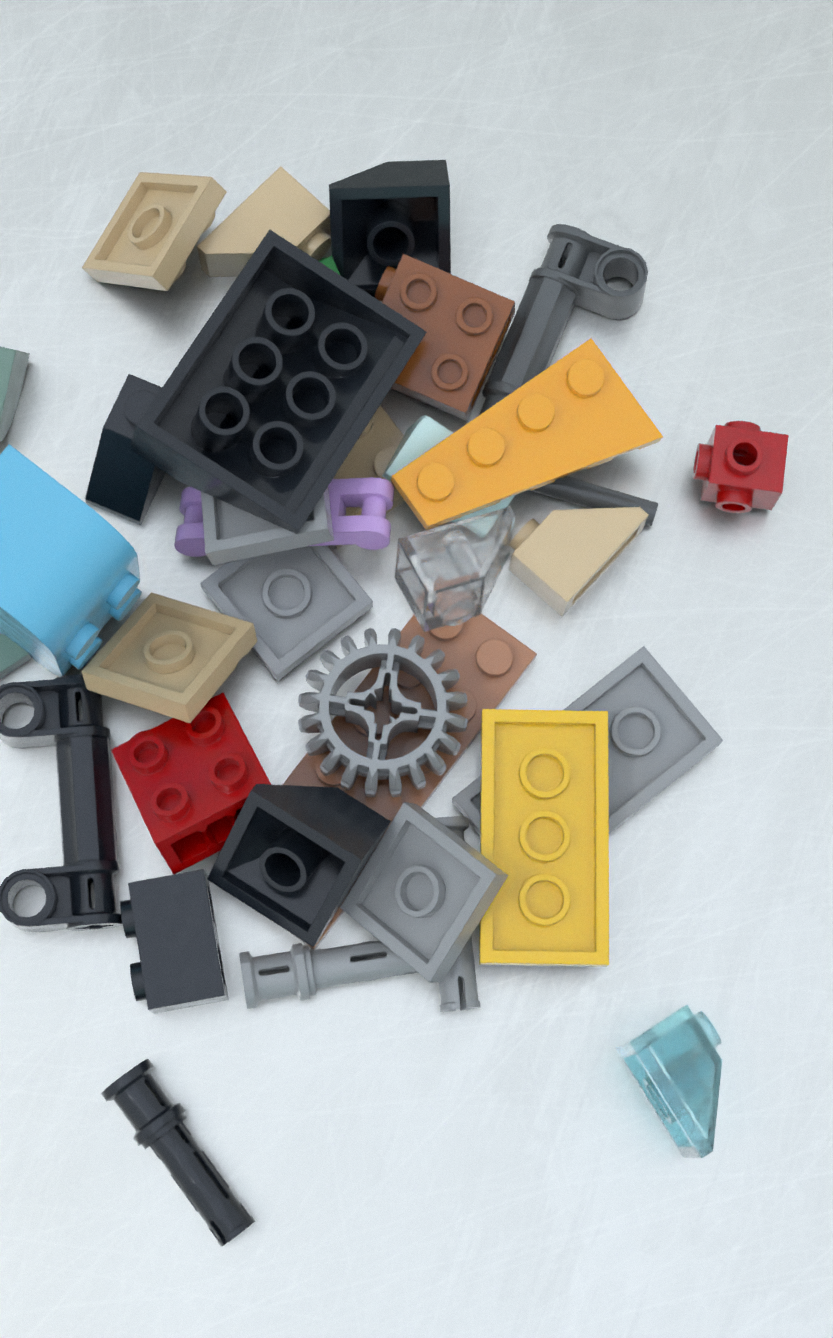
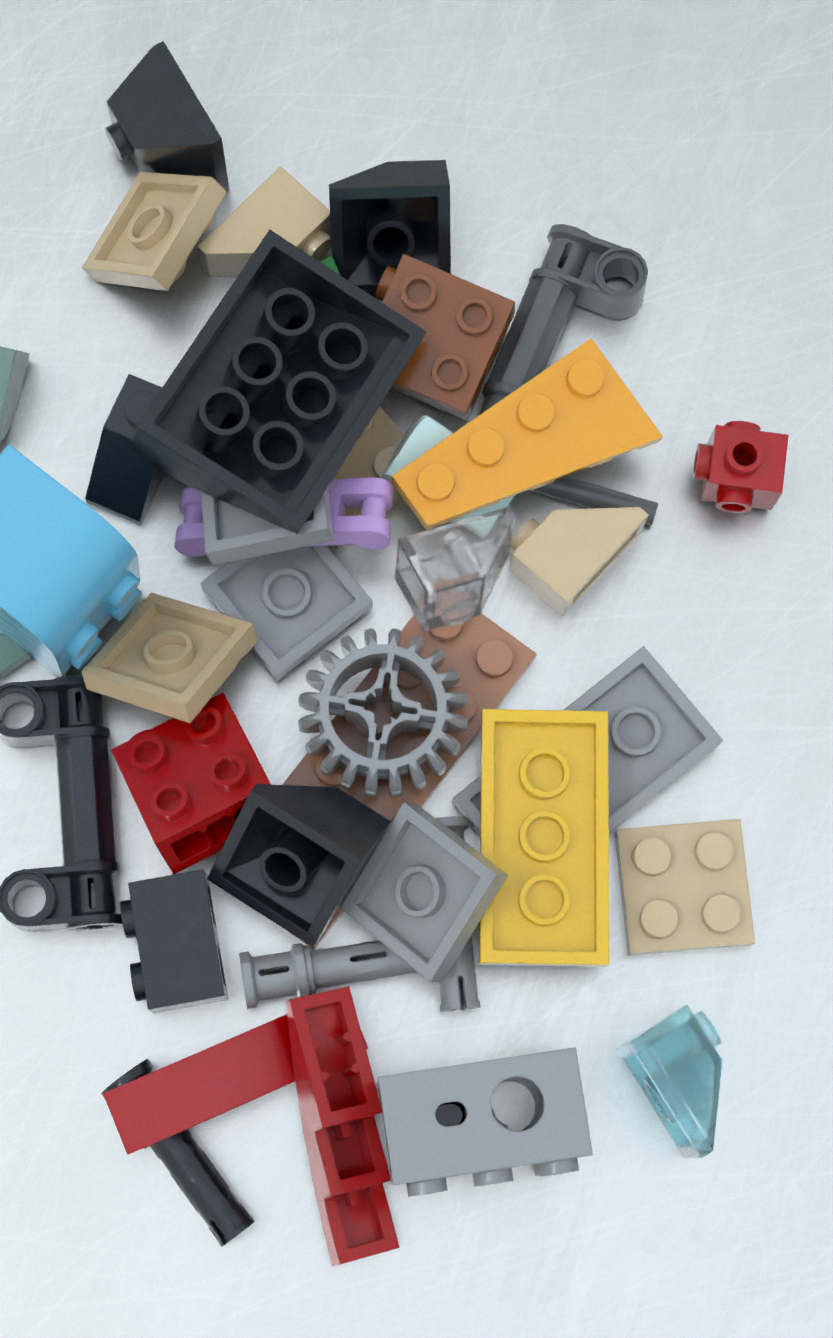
none -> red slope [103,1014,368,1155]
none -> black slope [105,41,230,191]
none -> red slope [286,986,400,1267]
none -> light grey piece [378,1047,593,1197]
none -> tan plate [615,819,755,956]

